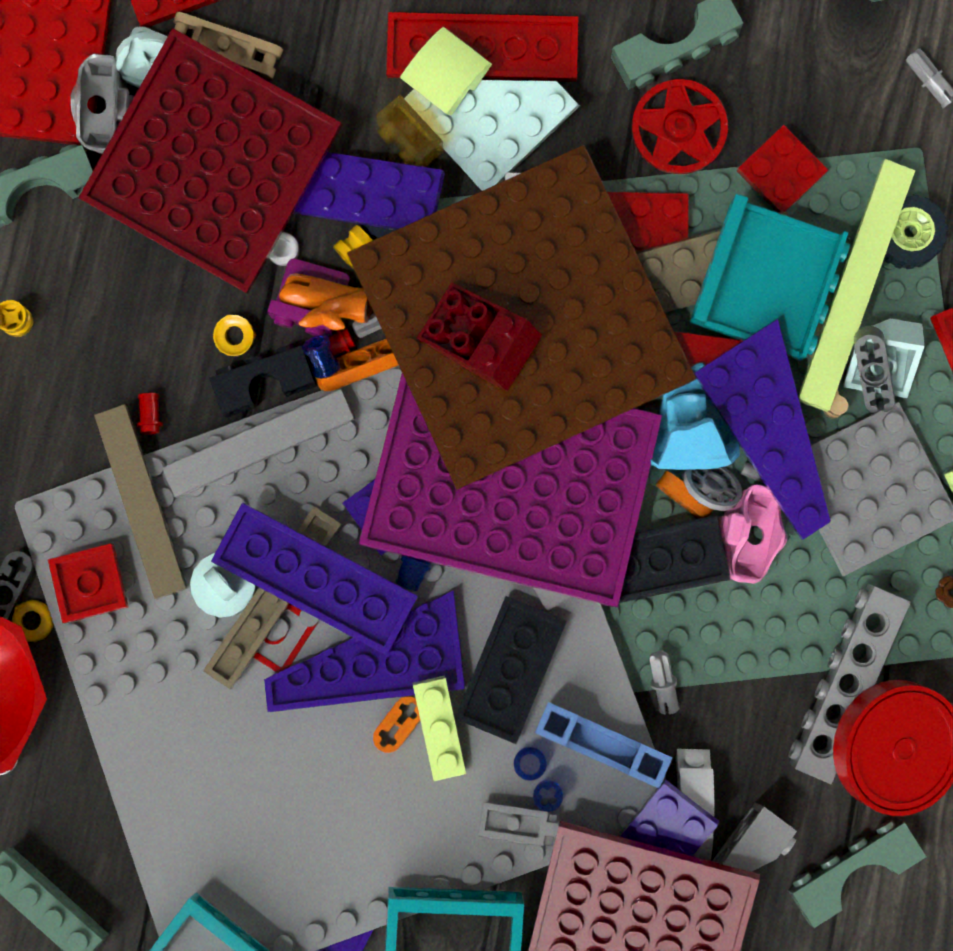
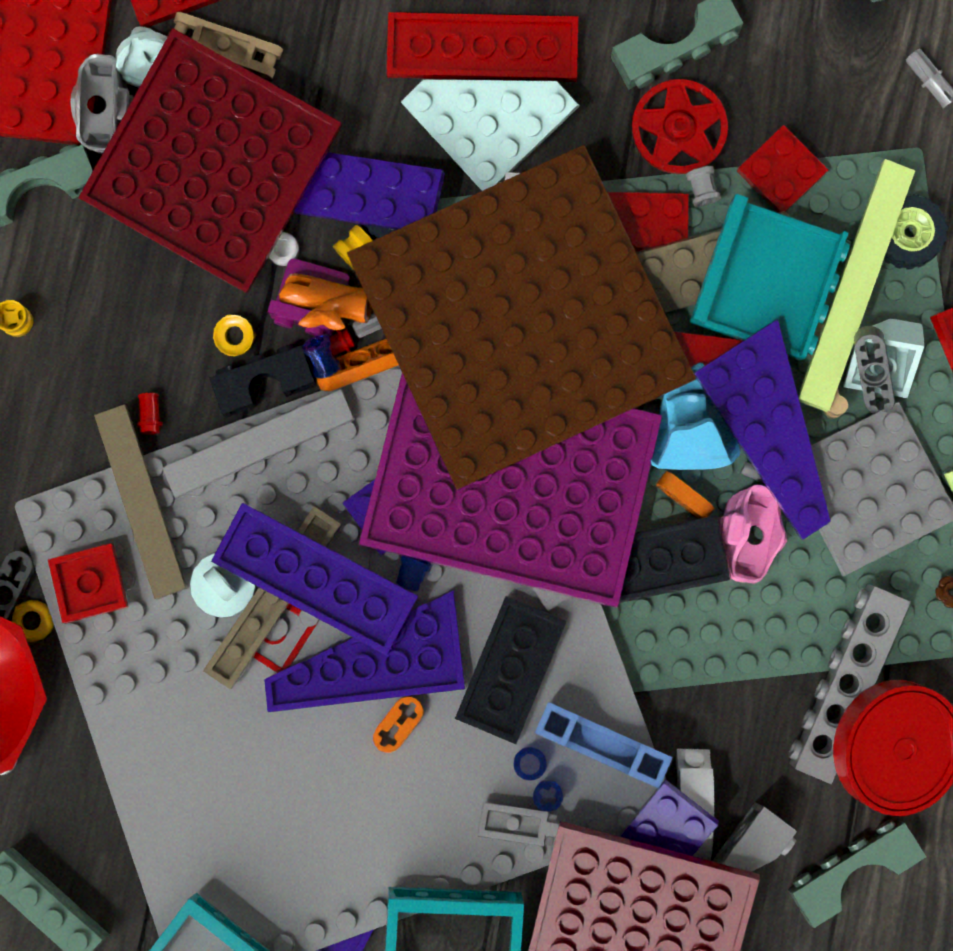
clear yellow brick [376,95,444,167] -> none
yellowish green slope [400,27,492,116] -> none
yellowish green plate [412,676,466,781] -> none
dark red slope [417,282,542,392] -> none
light grey axle [649,650,680,715] -> none
light grey wheel [684,467,742,511] -> none
none -> light grey bush [686,166,722,207]

